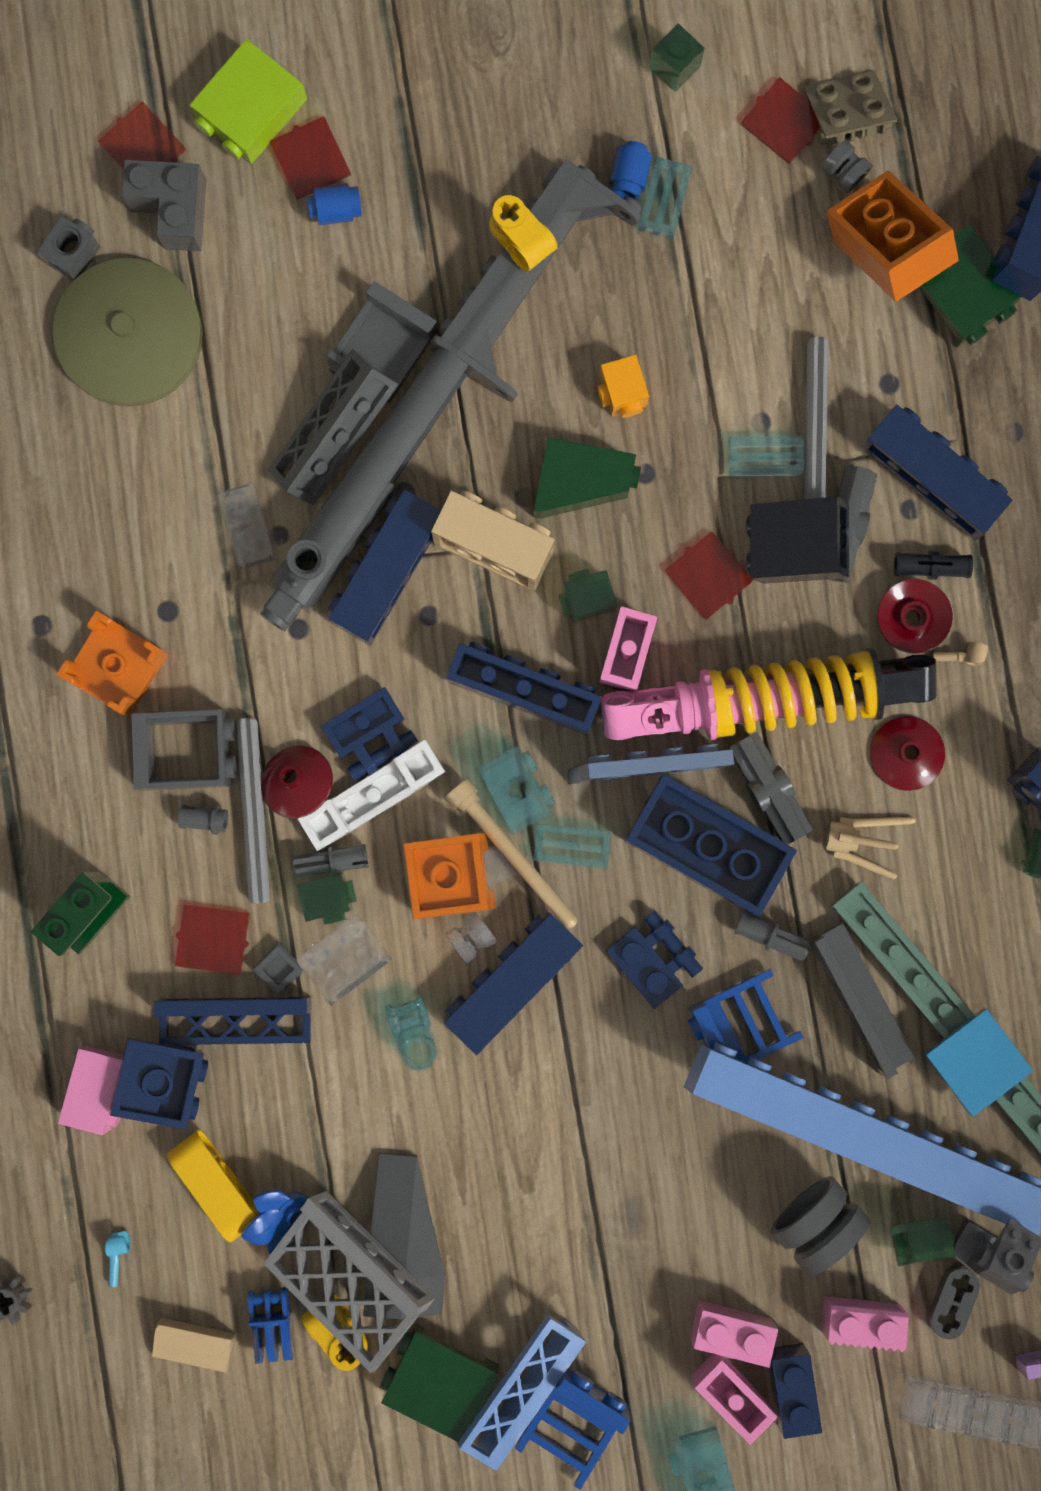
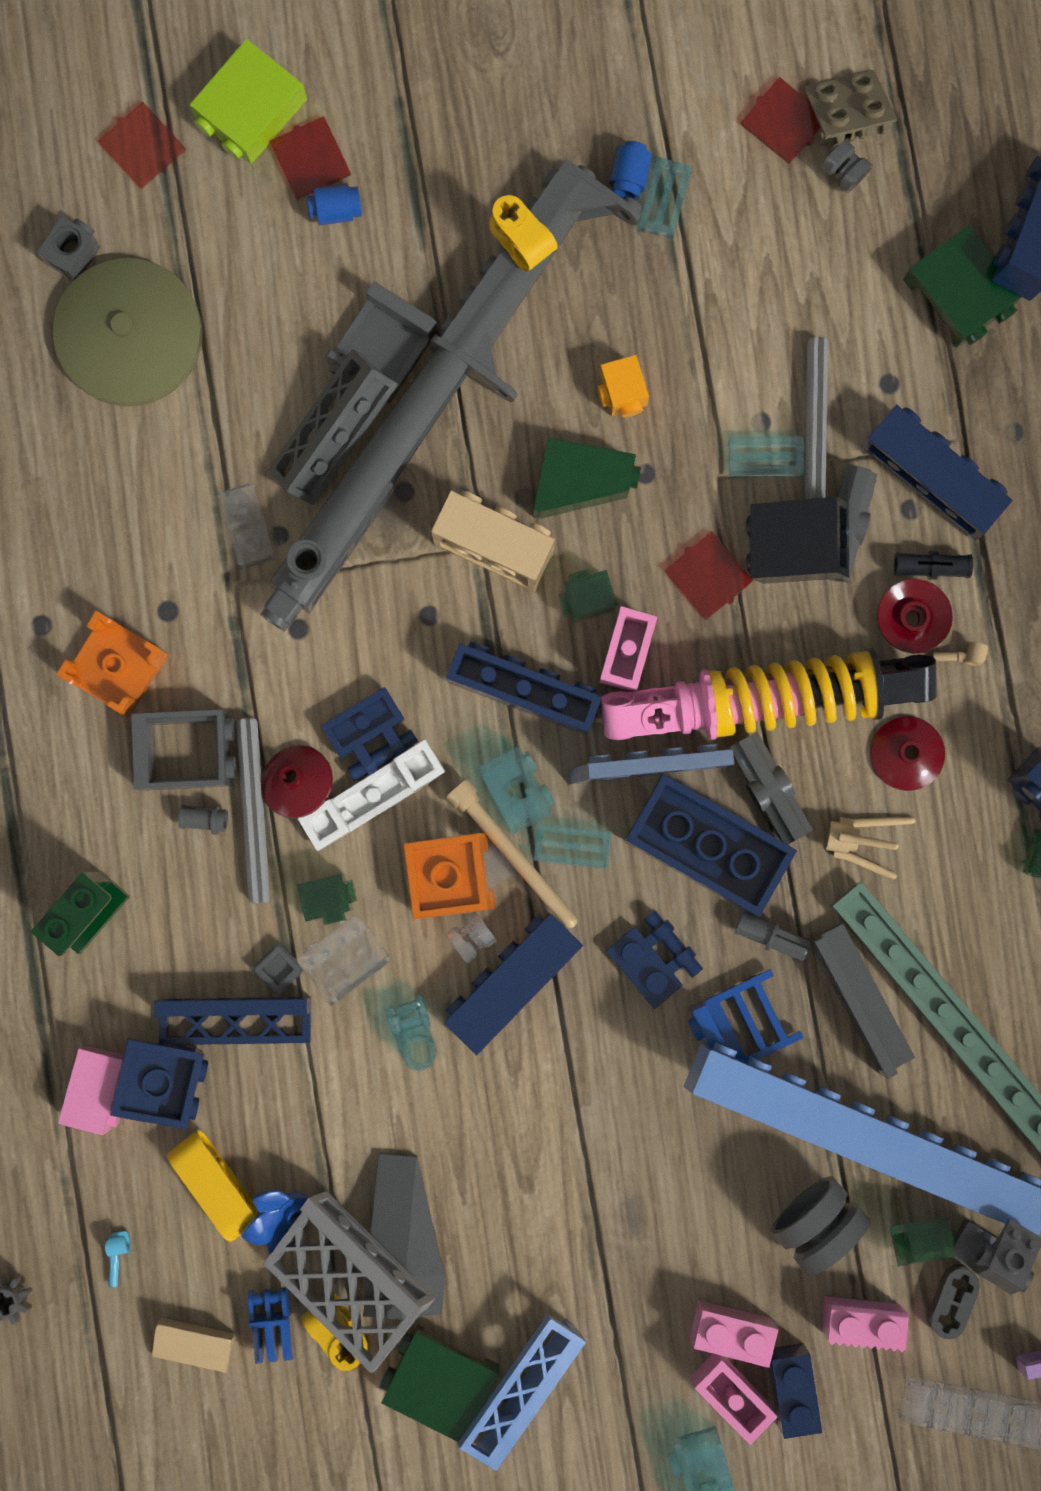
dark grey brick [122,160,206,252] -> none
clear red piece [175,904,250,975] -> none
dark grey axle [292,844,369,877] -> none
dark blue brick [327,489,441,646] -> none
blue plate [515,1368,631,1490] -> none
clear green brick [649,23,705,92] -> none
orange brick [826,170,959,302] -> none
dark azure tile [924,1008,1034,1117] -> none

